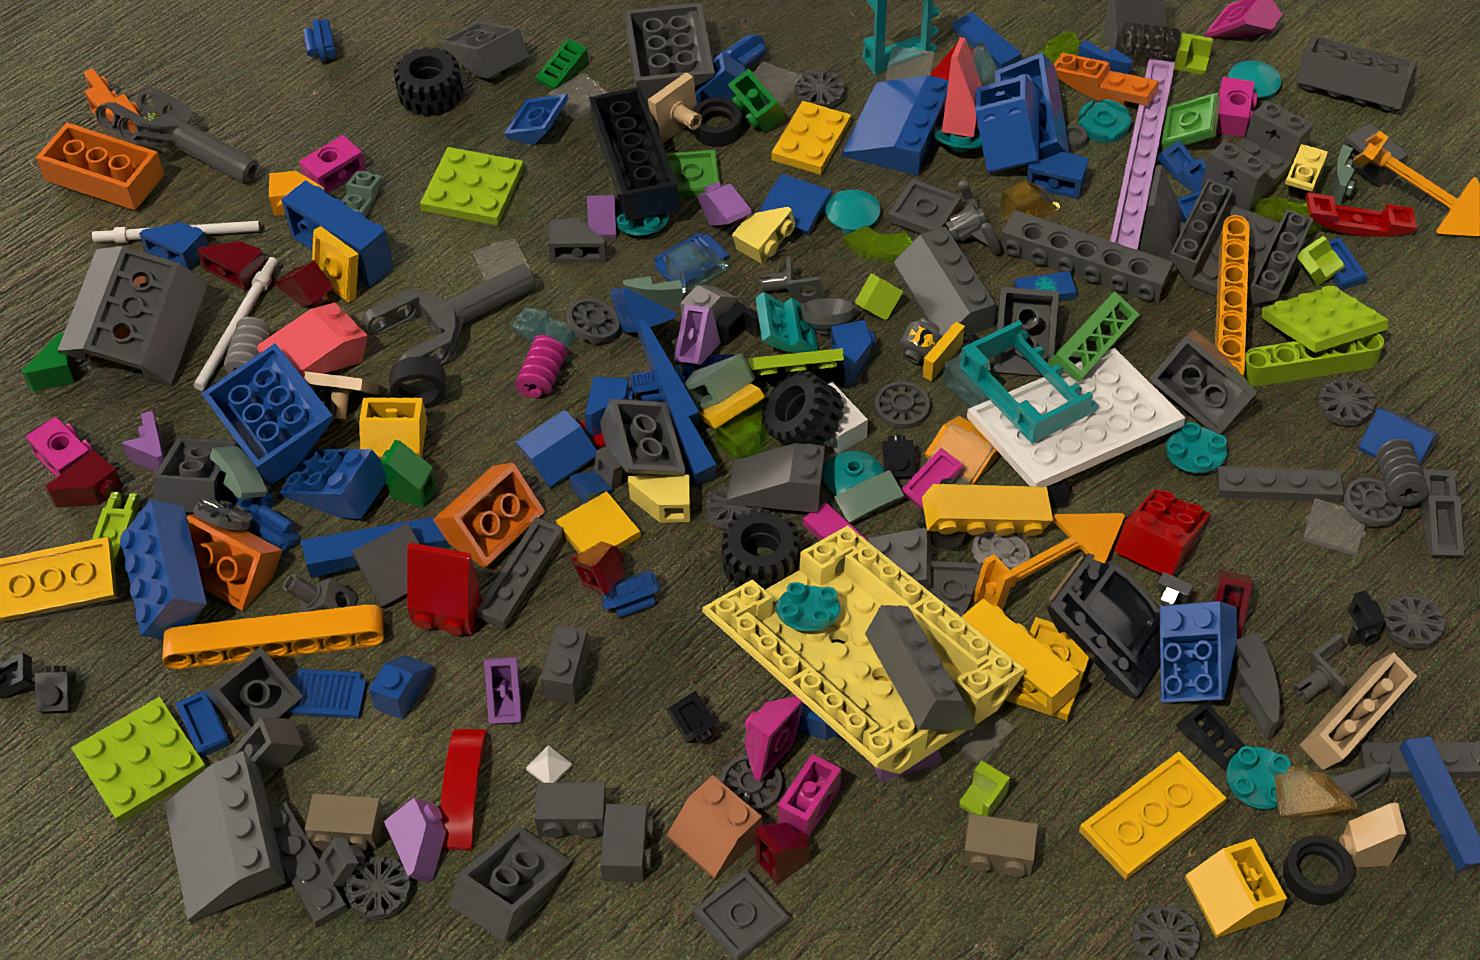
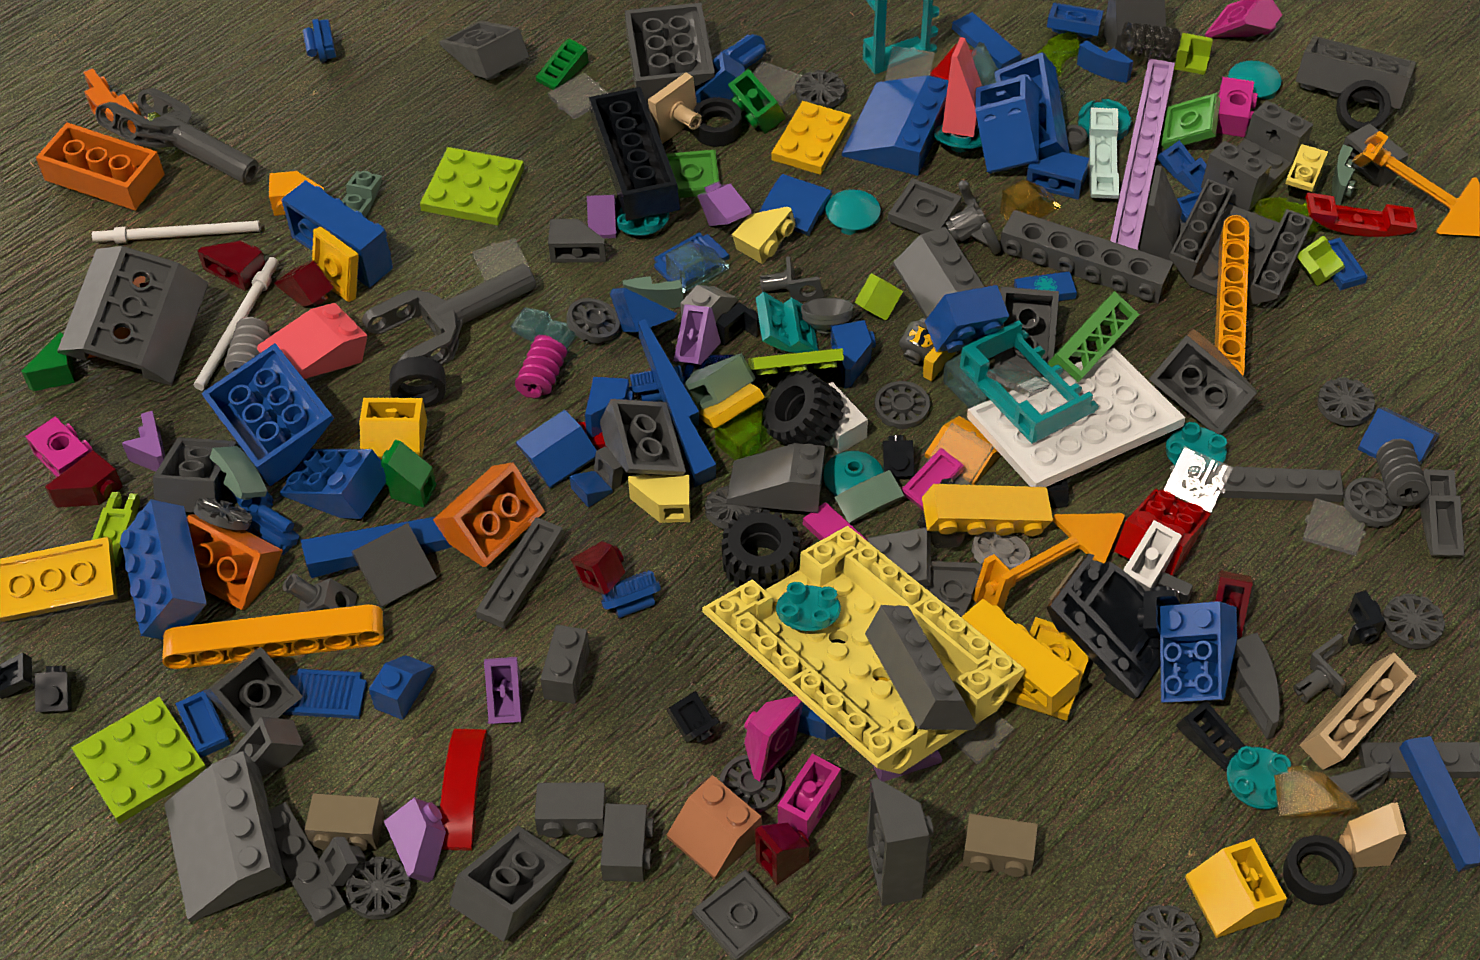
blue slope [139,222,208,270] -> none
dark pink brick [299,135,366,194] -> none
tan tile [304,371,379,420] -> none
black tyre [393,47,463,116] -> none
red slope [407,542,482,636] -> none
blue slope [504,94,569,145] -> none
white slope [526,745,573,783] -> none
yellow tile [555,491,641,554] -> none
clear neon green tile [843,226,913,262] -> none
lime panel [959,760,1010,817] -> none
orange slope [1053,53,1159,107] -> none
yellow plate [1079,751,1227,880] -> none
lime beam [1243,333,1384,386] -> none
lime plate [1261,286,1388,353] -> none
none -> dark grey slope [866,778,934,906]
none -> blue brick [925,285,1009,353]
none -> clear piece [986,362,1051,398]
none -> blue plate [1046,3,1104,38]
none -> light aqua slope [1089,108,1119,199]
none -> white slope [1124,520,1182,591]
none -> black bracket [1138,586,1180,637]
none -> piece [1163,446,1234,514]
none -> black tyre [1336,79,1391,132]

